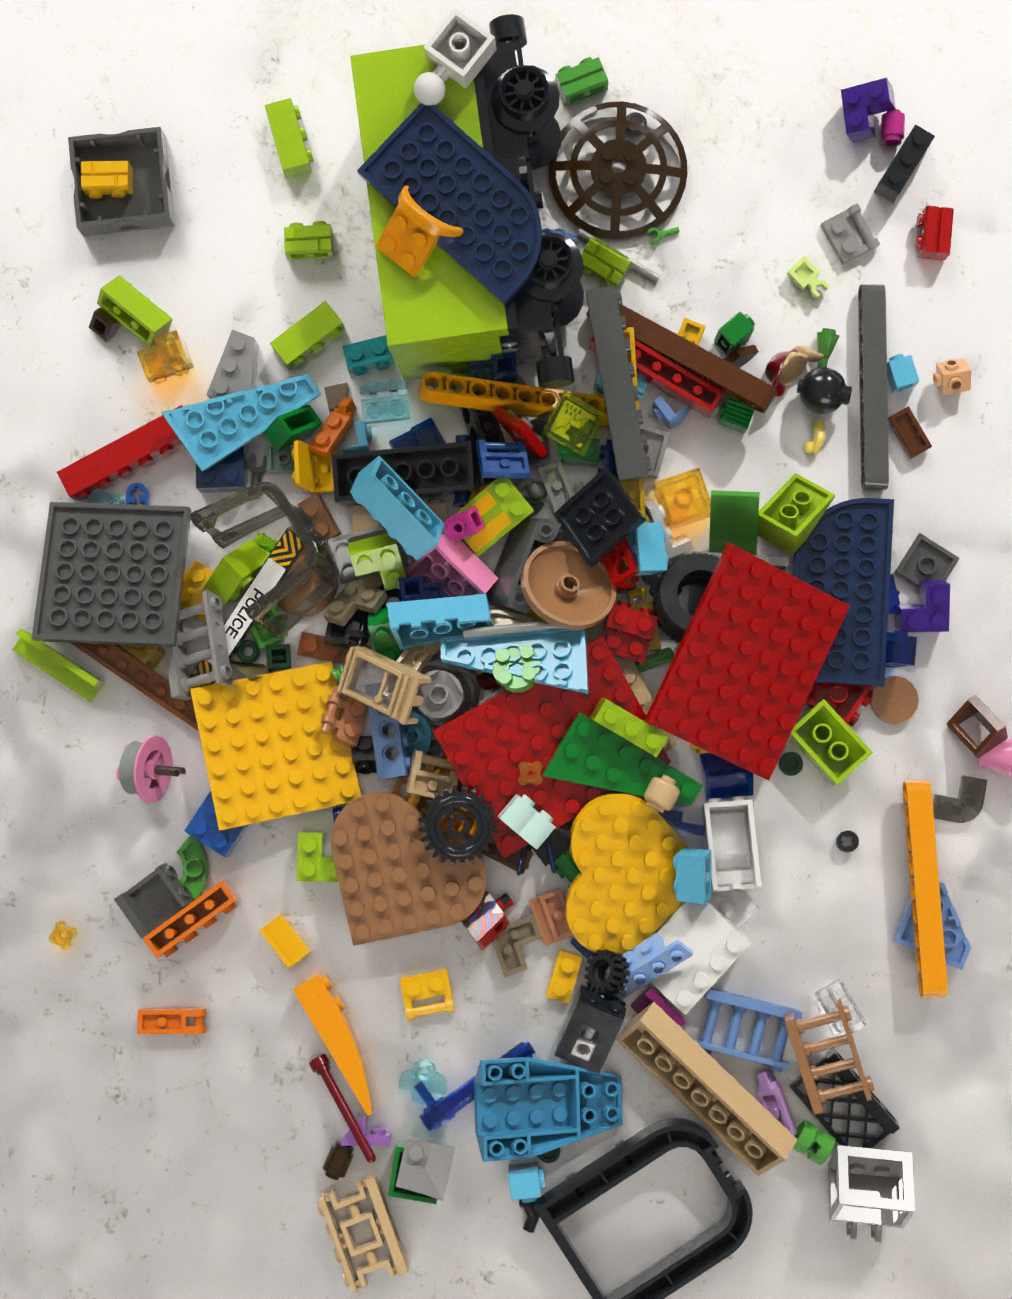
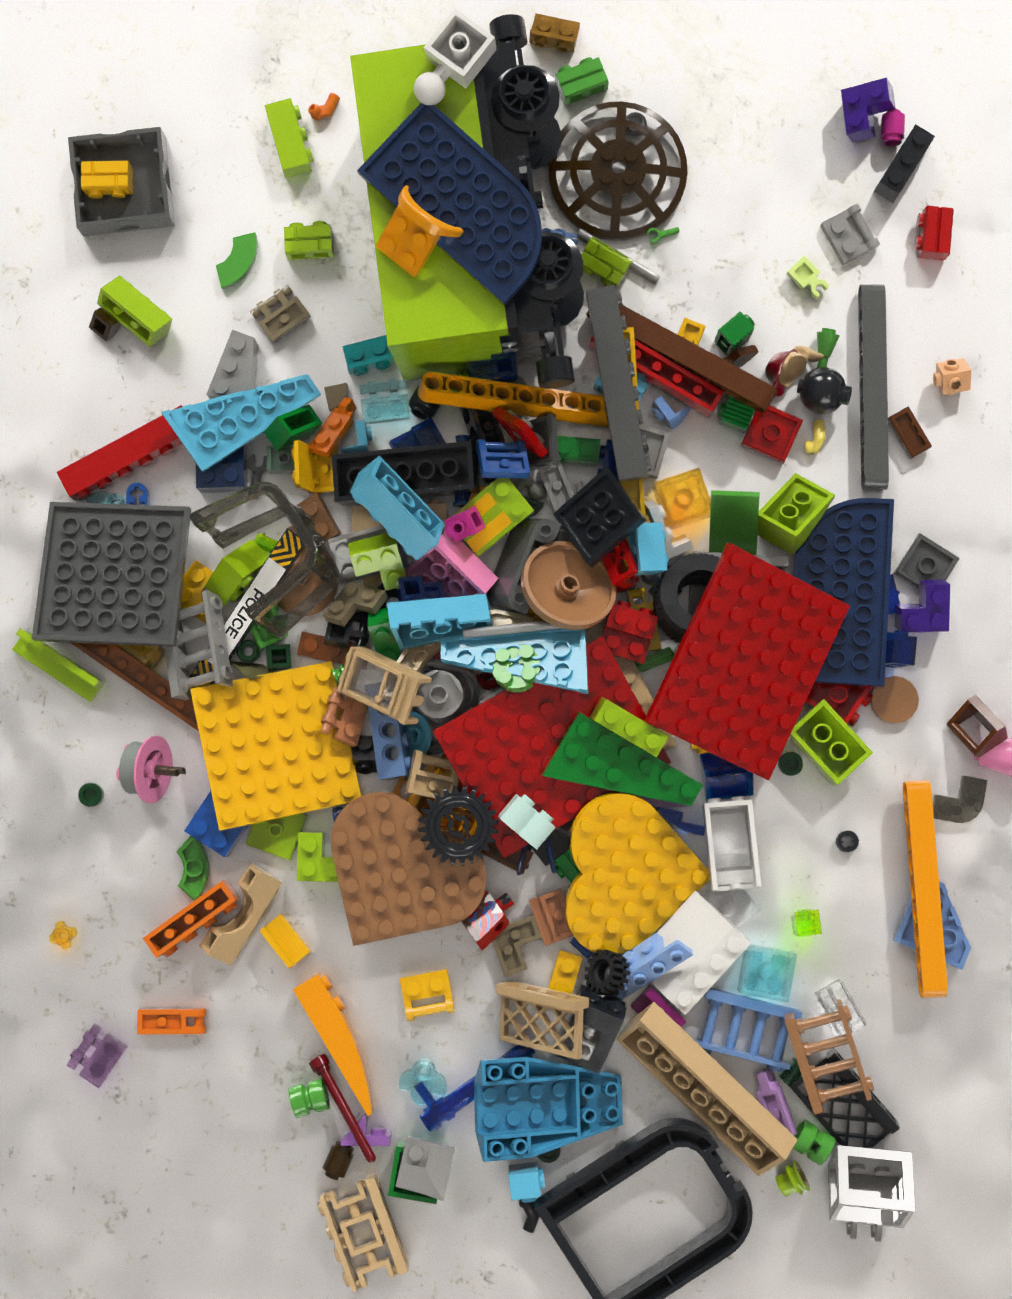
dark grey panel [114,863,193,939] -> none
clear yellow brick [137,330,194,384] -> none
lime brick [270,300,345,370] -> none
clear yellow plate [518,761,543,785] -> none
clear neon green tile [542,391,606,456] -> none
tan head [644,775,680,813] -> none
medium azure brick [673,848,712,904] -> none
medium azure brick [887,354,920,393] -> none
none -> clear purple plate [66,1023,128,1089]
none -> dark green tile [78,783,104,807]
none -> tan arch [199,863,282,966]
none -> bright green tile [216,232,258,290]
none -> lime plate [246,813,307,860]
none -> dark tan plate [250,285,311,344]
none -> bright green wheel [288,1078,330,1119]
none -> orange arm [308,93,340,120]
none -> black head [409,385,442,420]
none -> tan fence [496,980,589,1060]
none -> pearl gold bracket [529,13,580,53]
none -> clear light blue brick [737,944,797,1003]
none -> red plate [741,405,803,464]
none -> lime piece [775,1161,810,1197]
none -> clear green pin [779,1057,801,1087]
none -> clear neon green brick [791,909,822,937]

